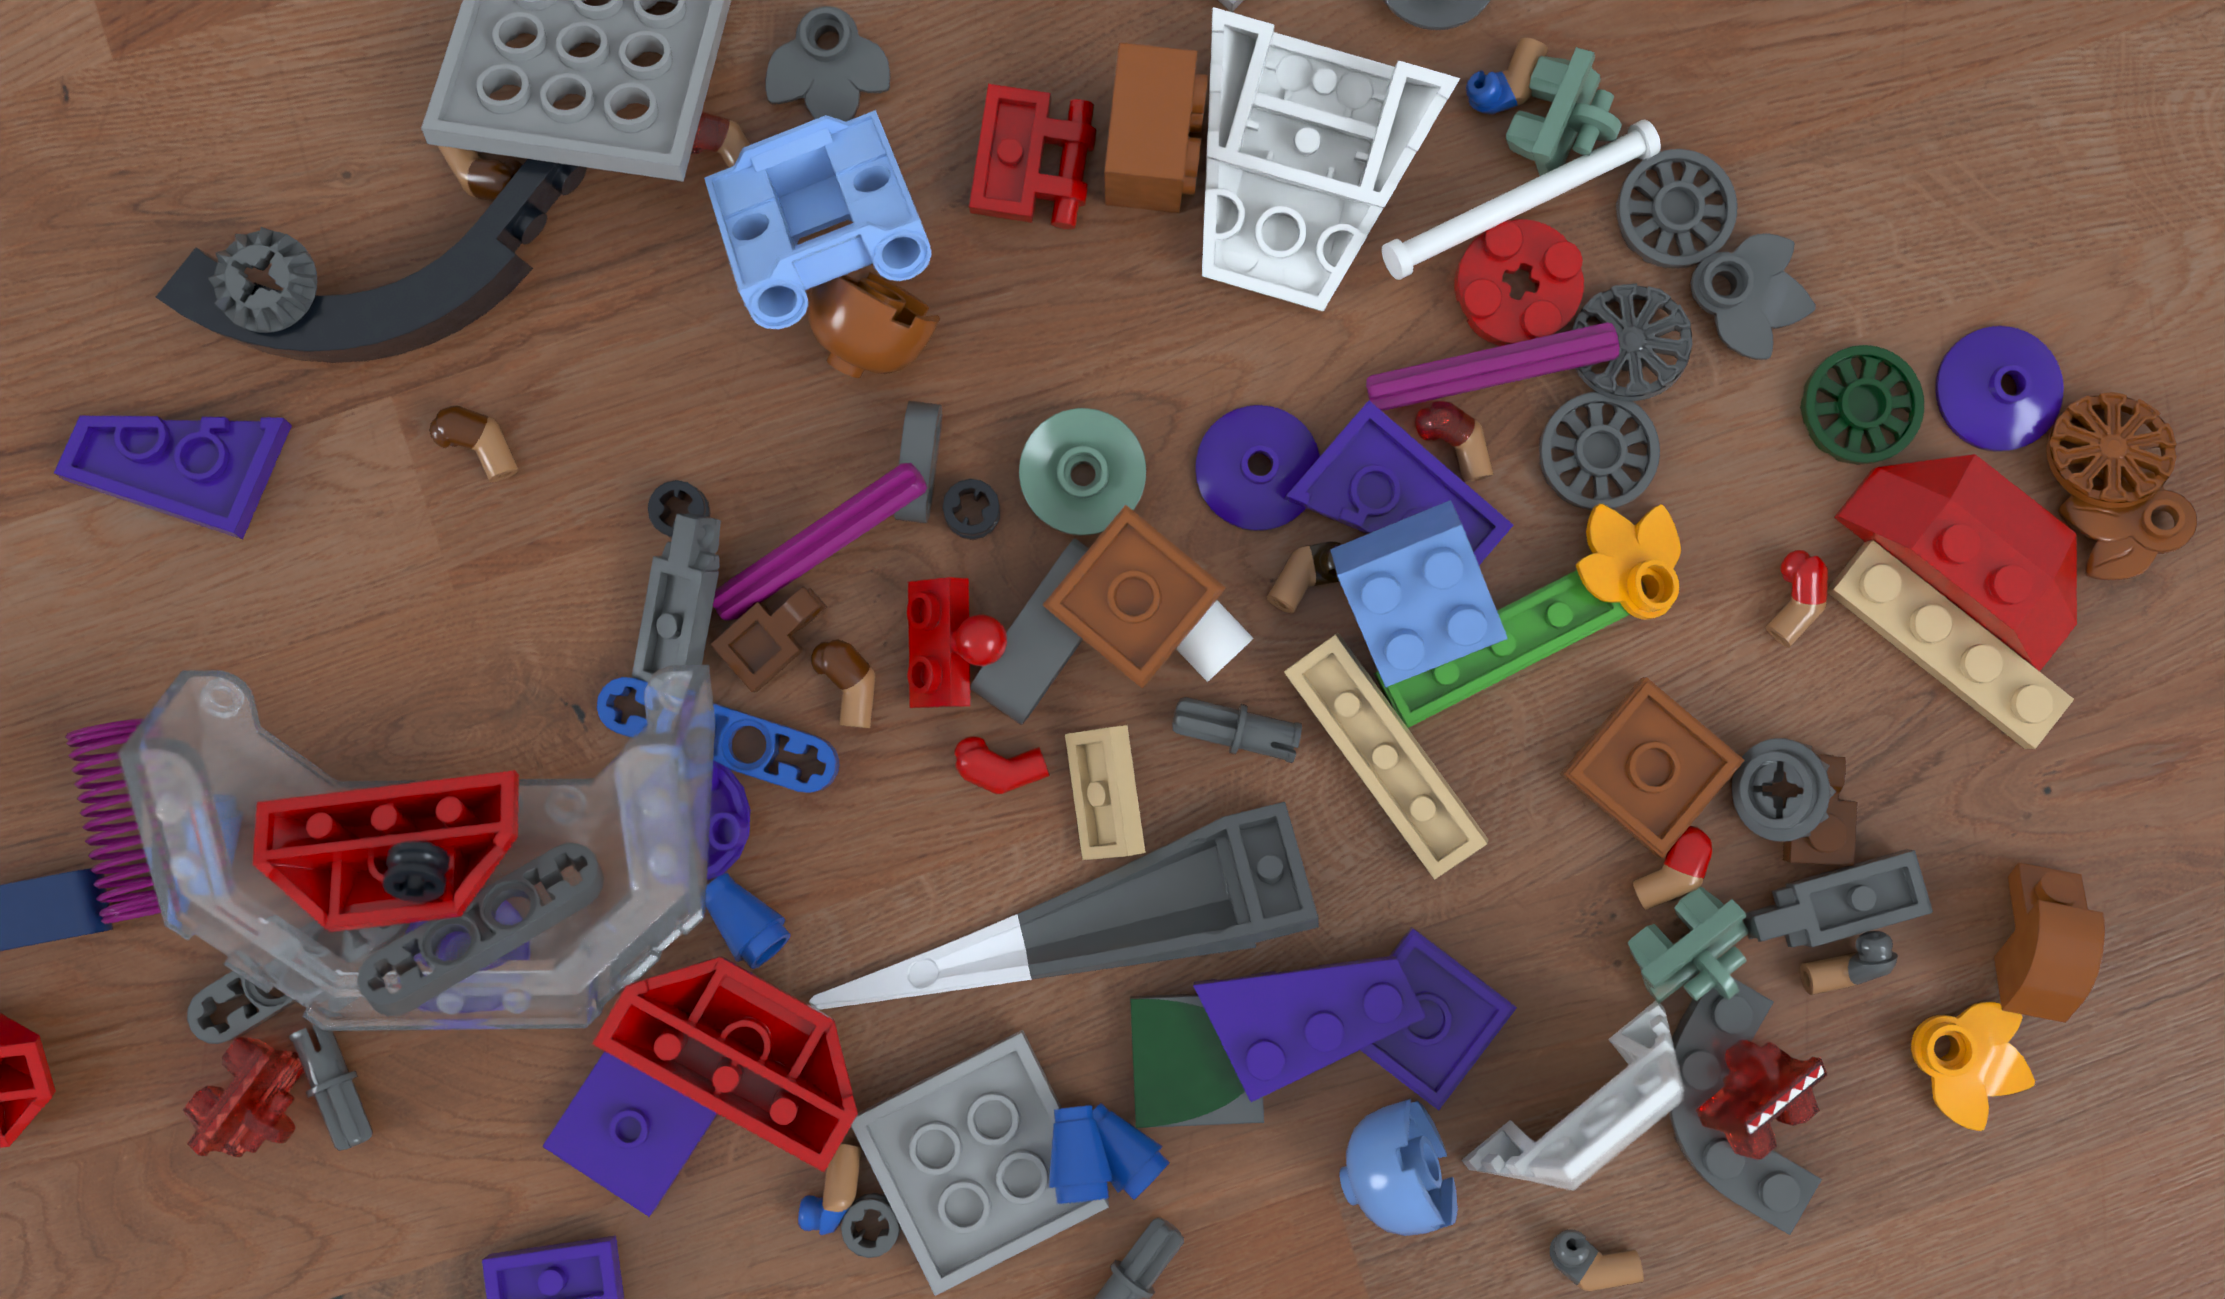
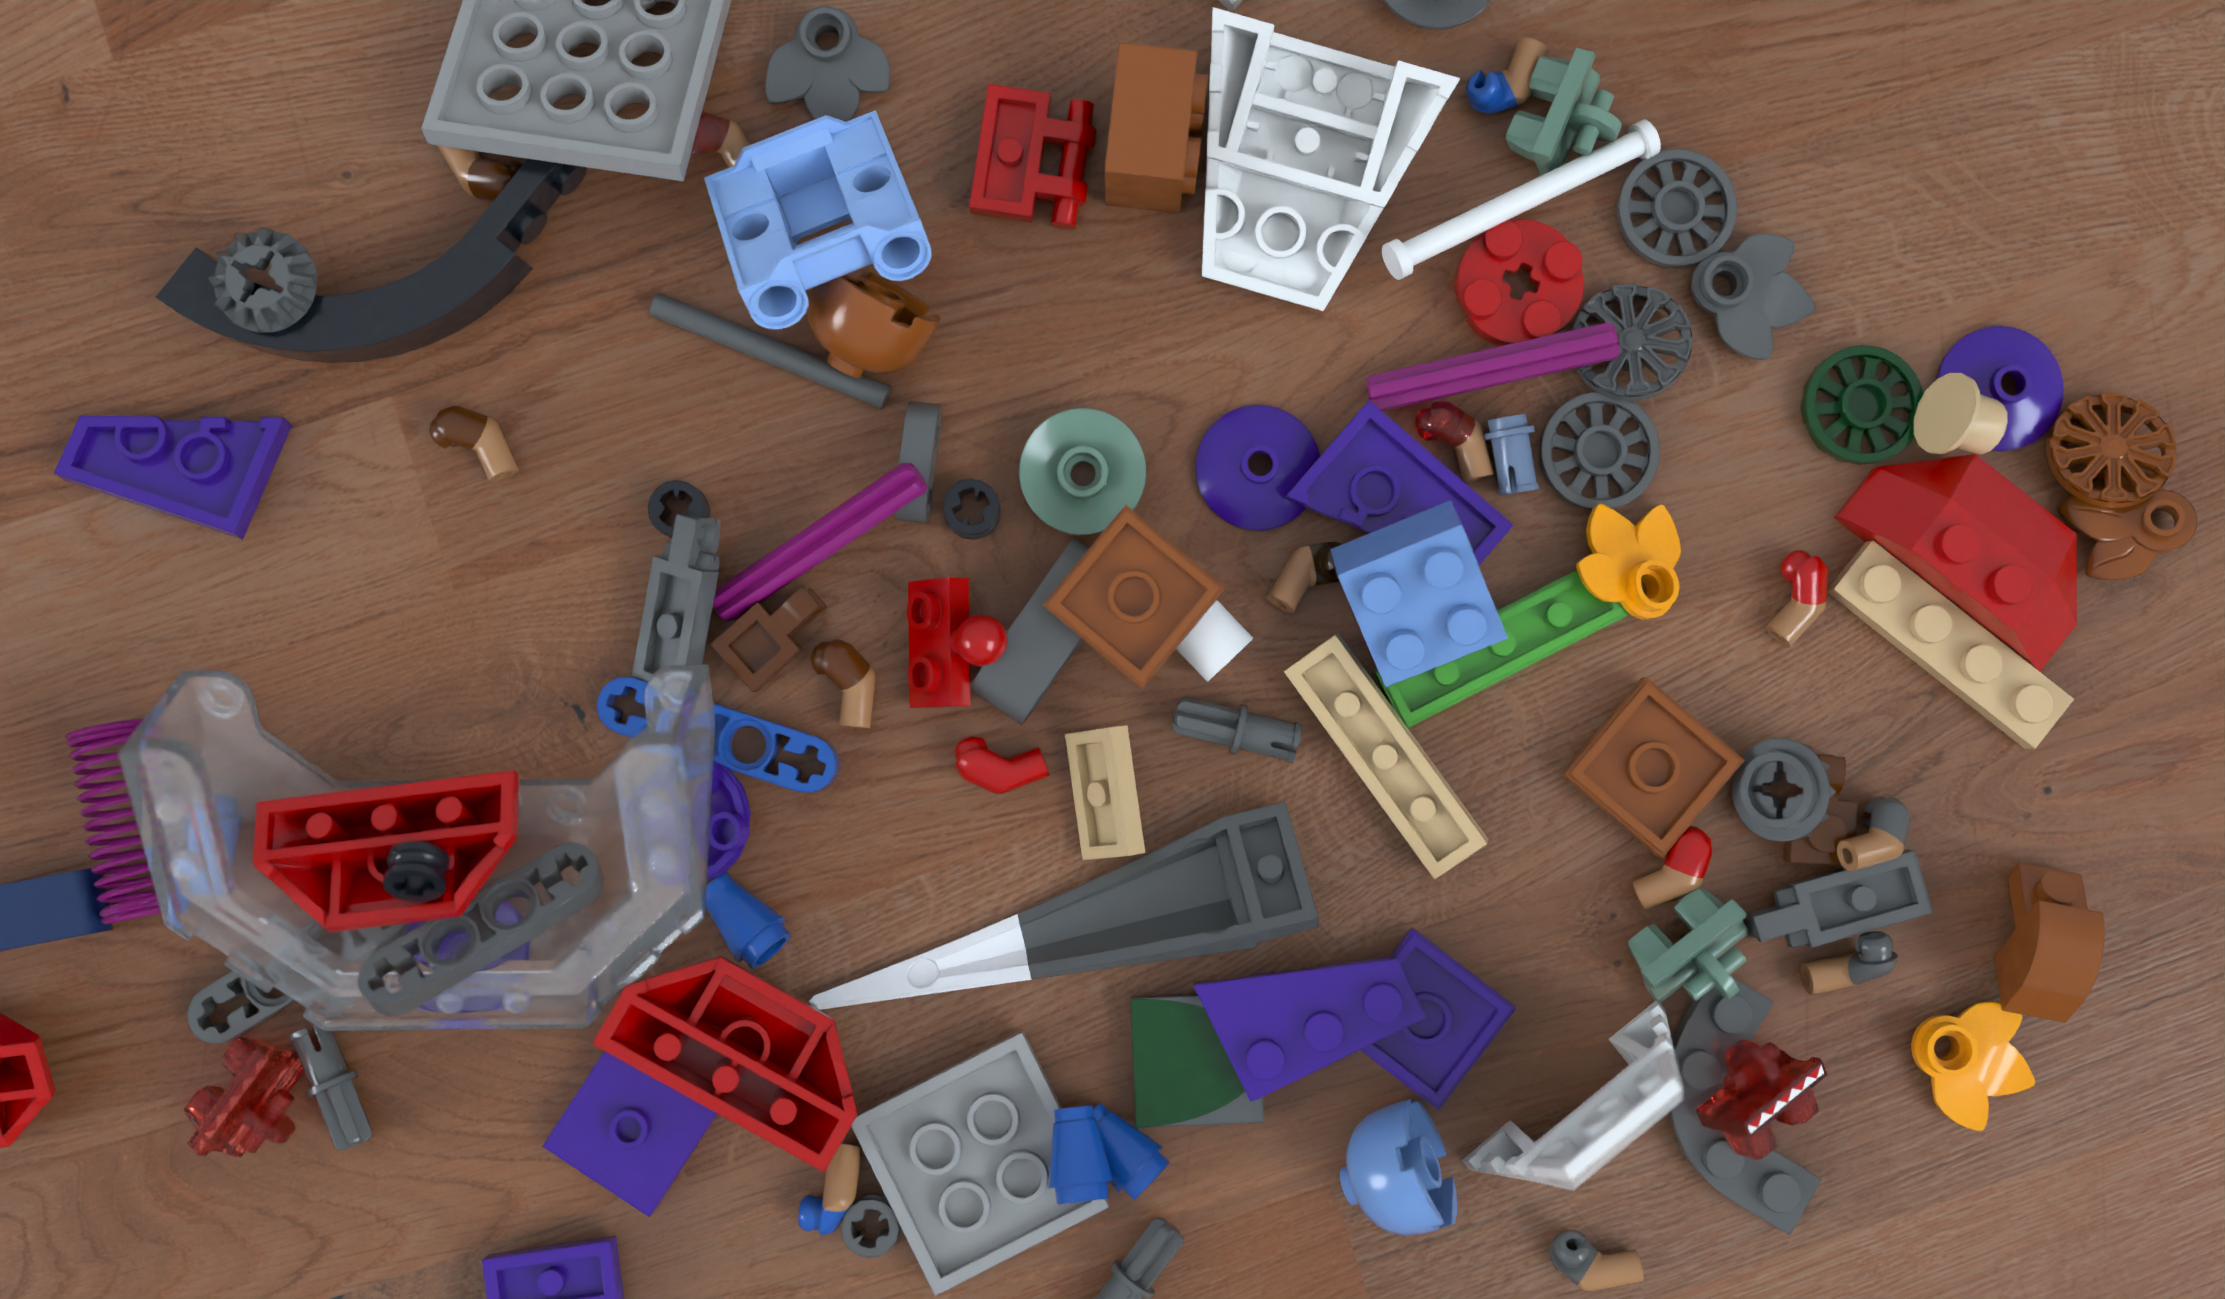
none -> dark grey bar [650,293,892,409]
none -> sand blue pin [1484,414,1539,496]
none -> arm [1837,797,1911,872]
none -> tan piece [1914,373,2008,455]

